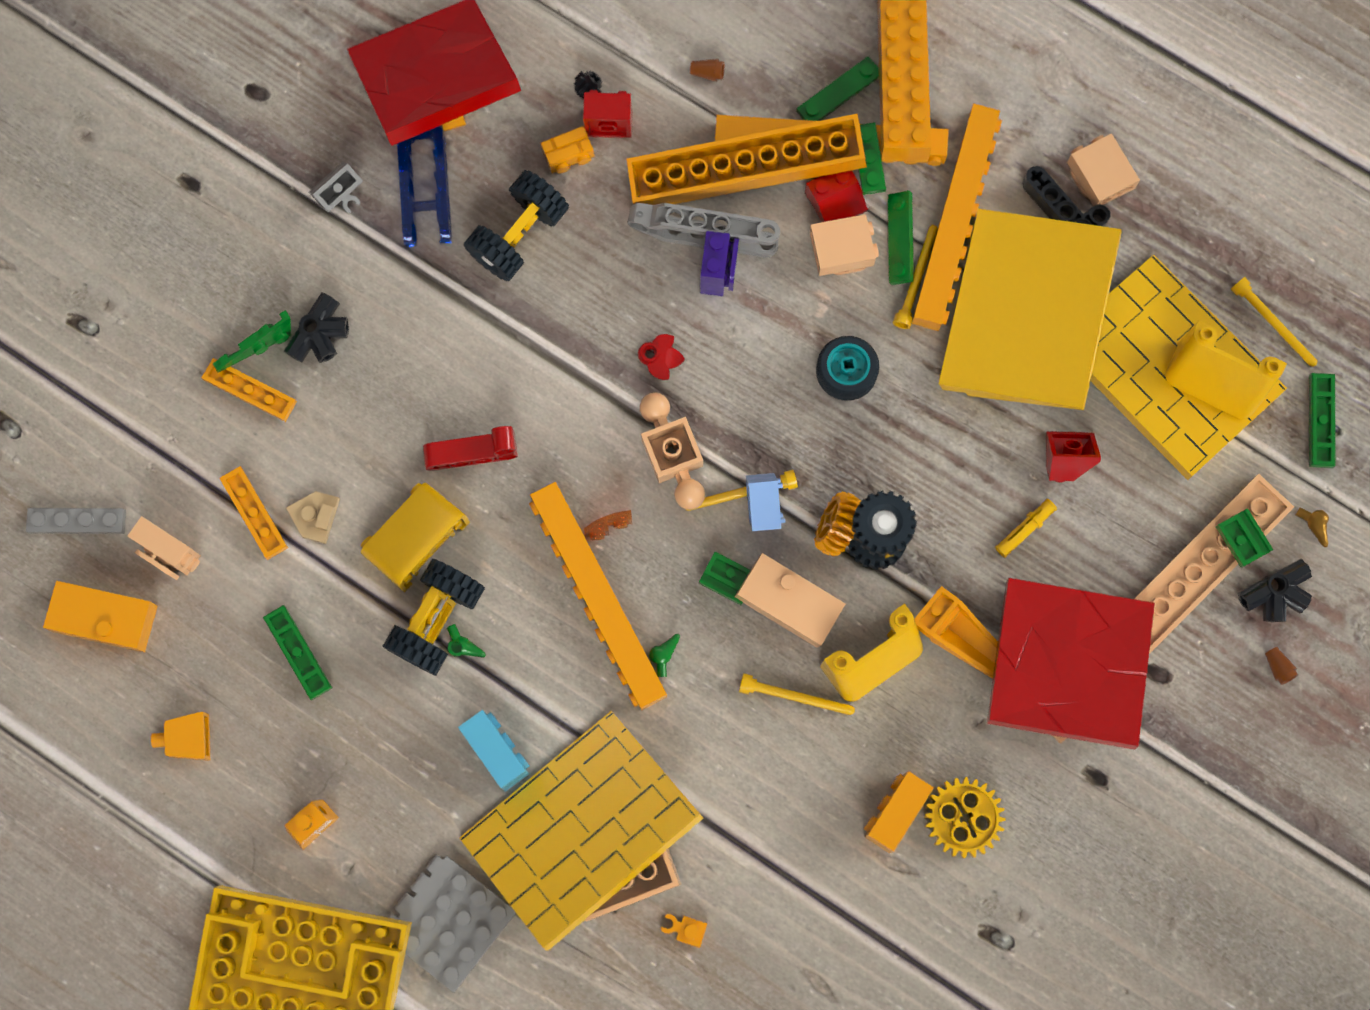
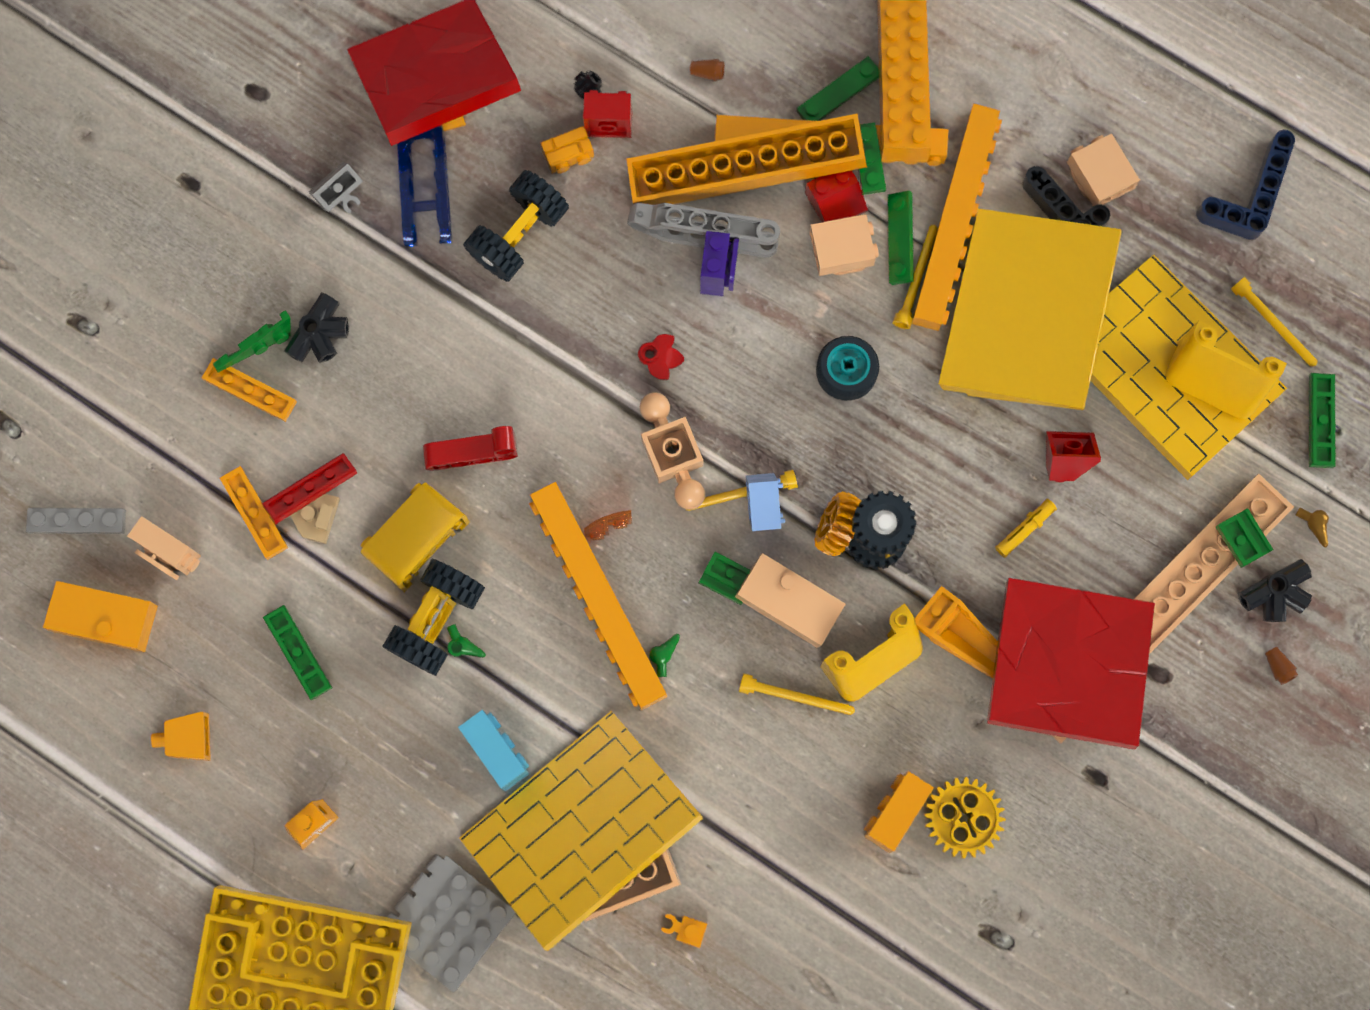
none -> red tile [262,453,357,524]
none -> dark blue beam [1196,130,1295,240]

